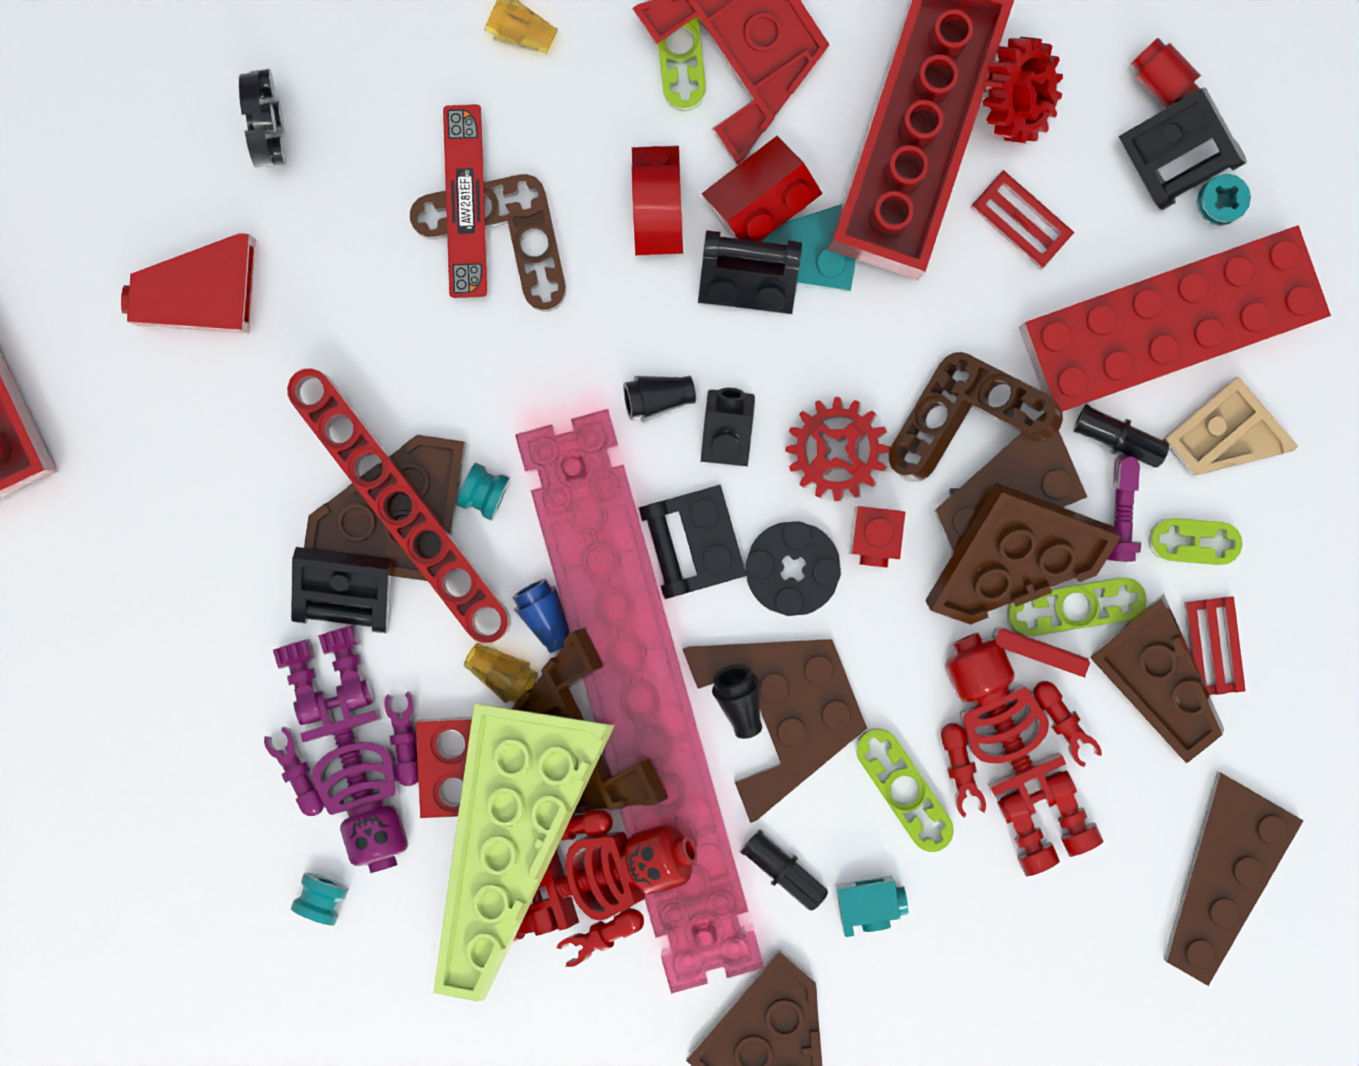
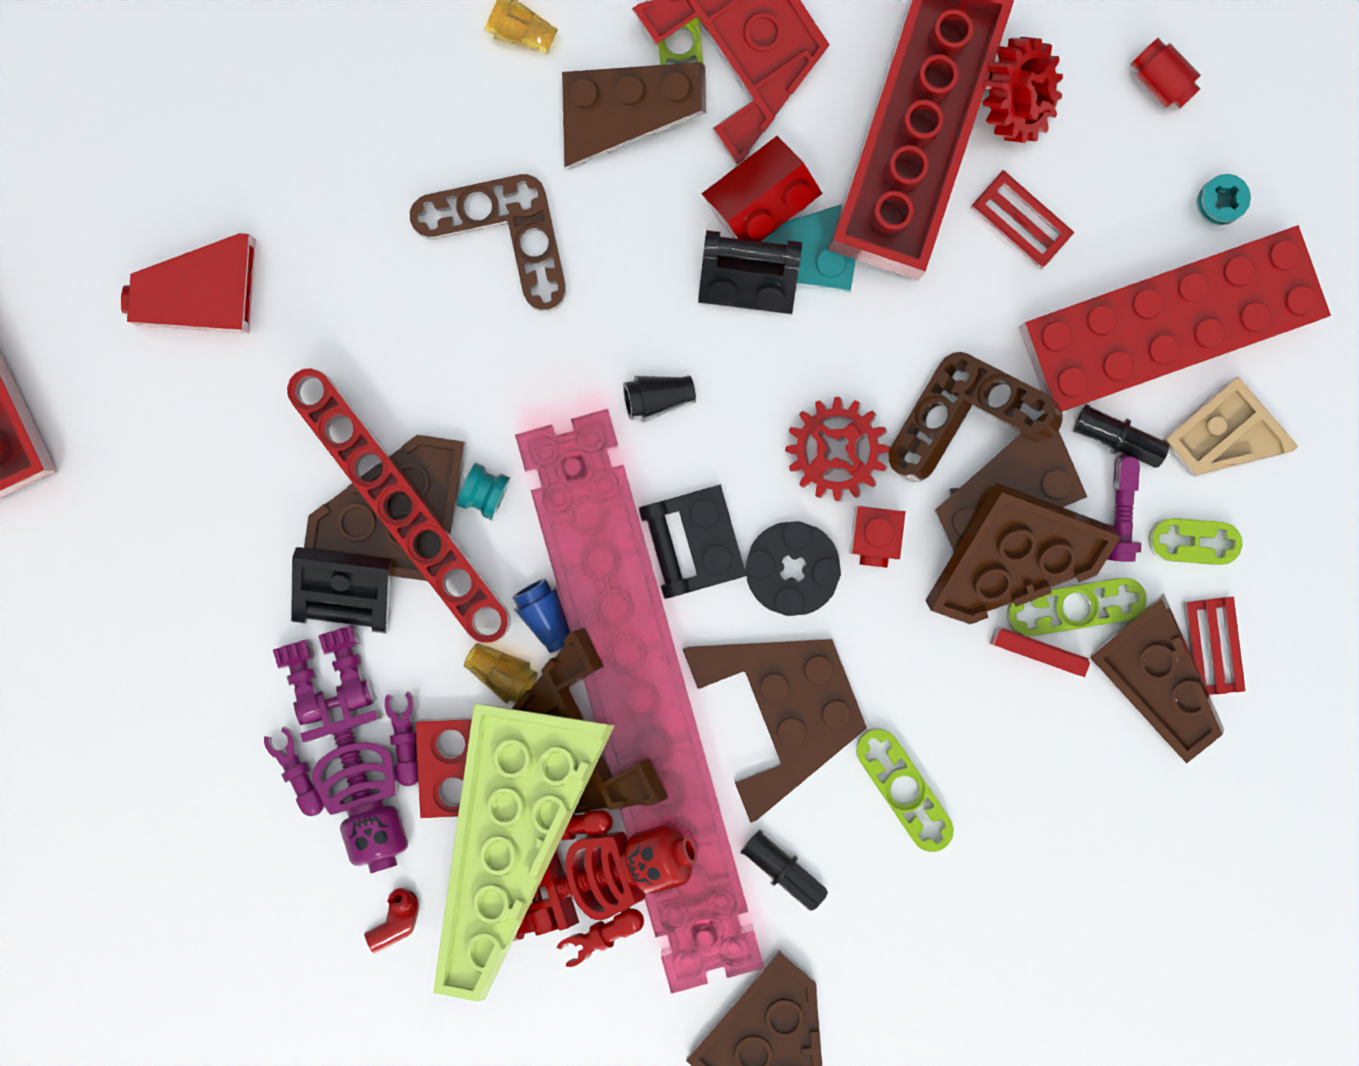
black plate [239,69,286,168] -> none
teal wheel [290,872,349,926] -> none
sticker [443,104,487,298] -> none
red brick [631,146,683,256] -> none
black bracket [700,387,755,467] -> none
black cone [712,665,762,739] -> none
teal brick [835,876,909,937] -> none
red piece [941,632,1104,877] -> none
black plate [1118,87,1247,210] -> none
reddish brown wing [1164,771,1304,986] -> none
none -> red arm [364,888,419,954]
none -> reddish brown wing [562,62,706,169]

